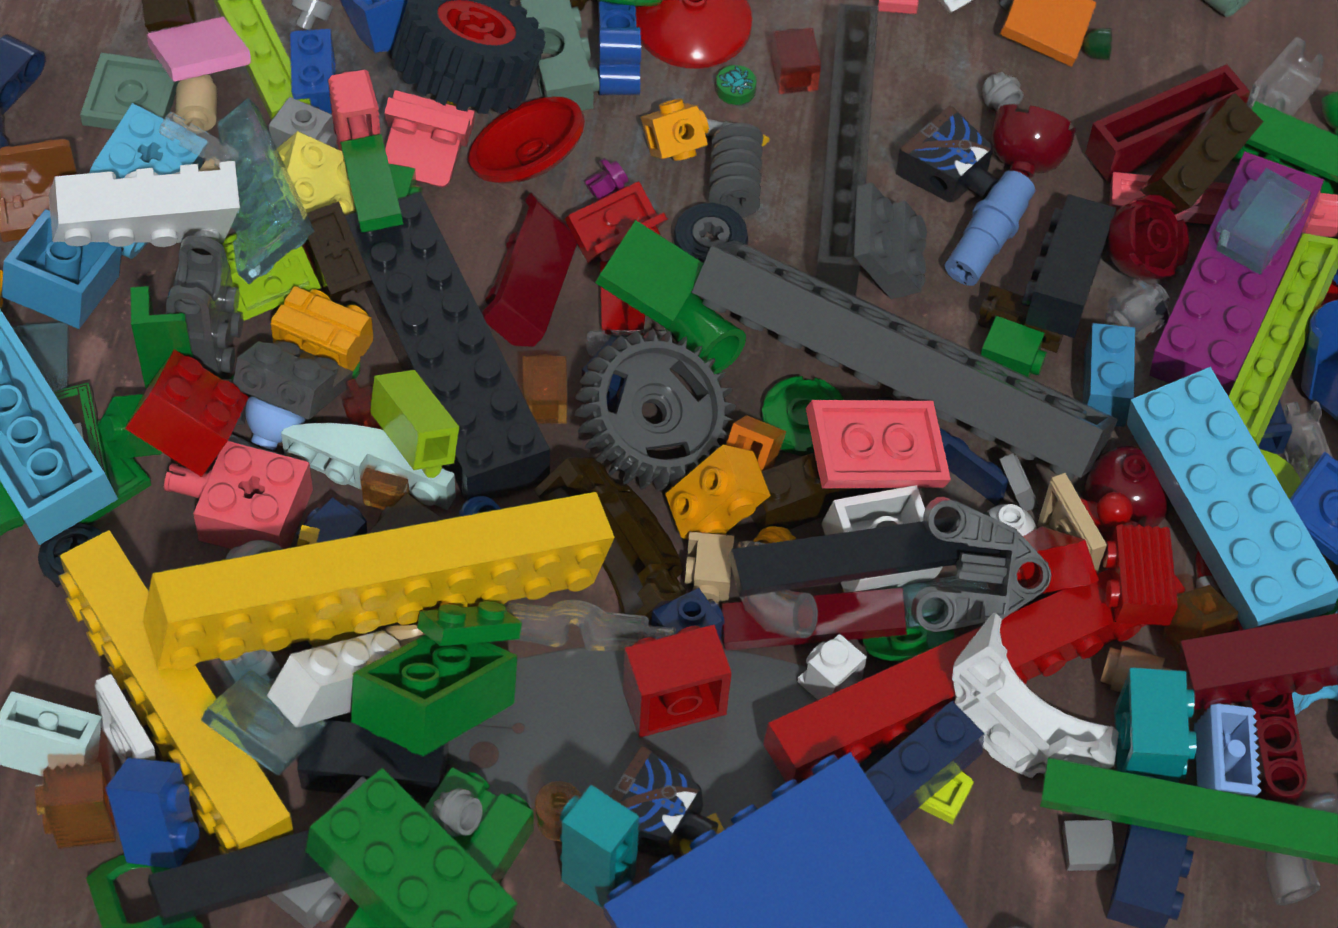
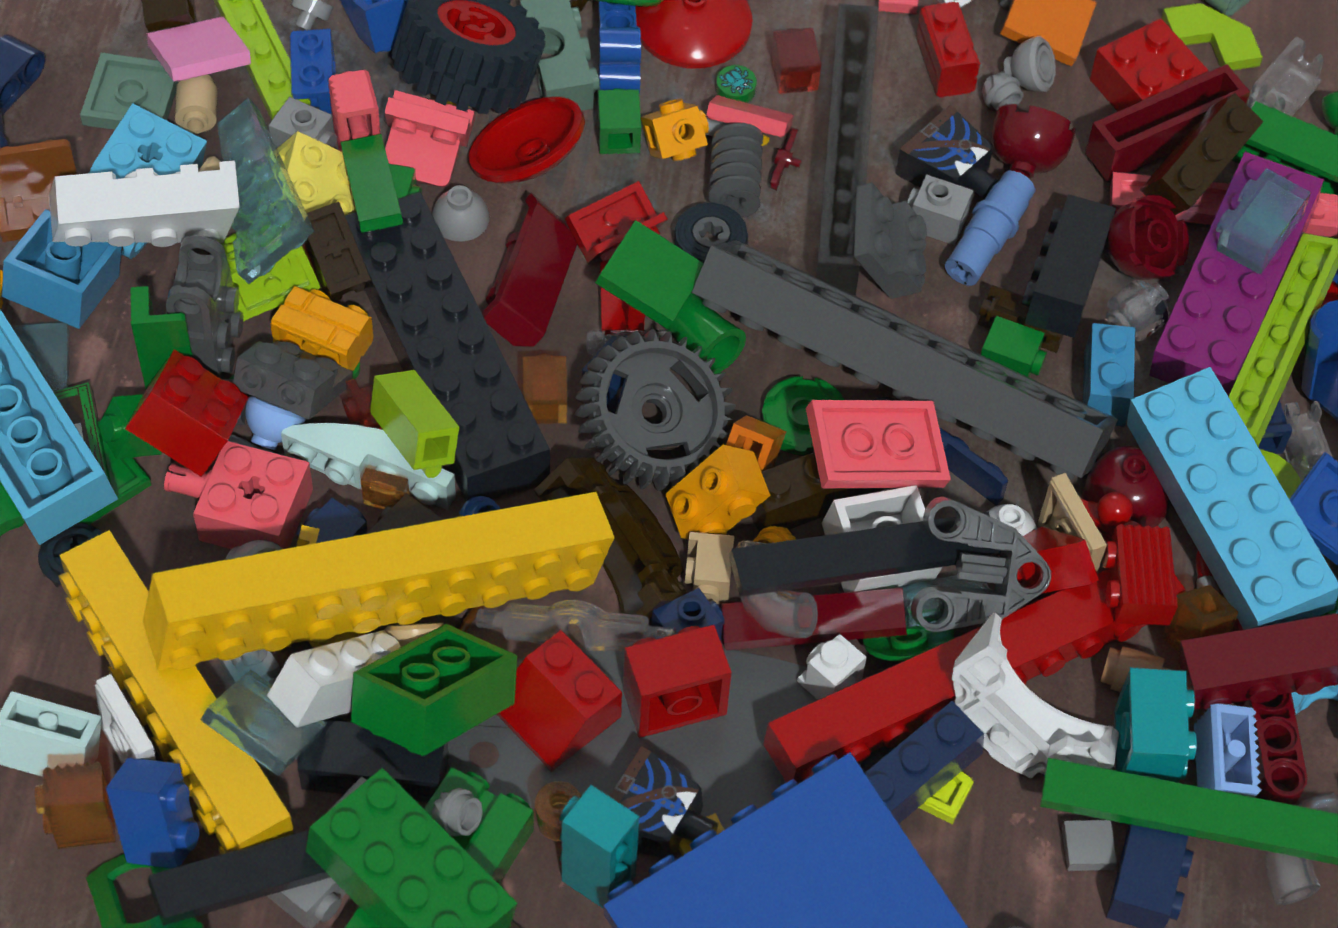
clear axle [159,112,240,168] -> none
green plate [417,601,522,646] -> none
magenta plate [584,158,629,200] -> none
light grey tile [999,453,1038,511] -> none
dark green hinge [1083,28,1112,60] -> none
none -> light grey brick [432,186,490,242]
none -> red slope [497,630,622,772]
none -> green brick [598,89,641,154]
none -> coral tile [706,95,794,137]
none -> dark red piece [770,128,802,190]
none -> light grey brick [907,175,973,245]
none -> red brick [916,2,980,98]
none -> light grey brick [1004,36,1056,92]
none -> red brick [1090,18,1210,112]
none -> lime tile [1161,3,1263,70]

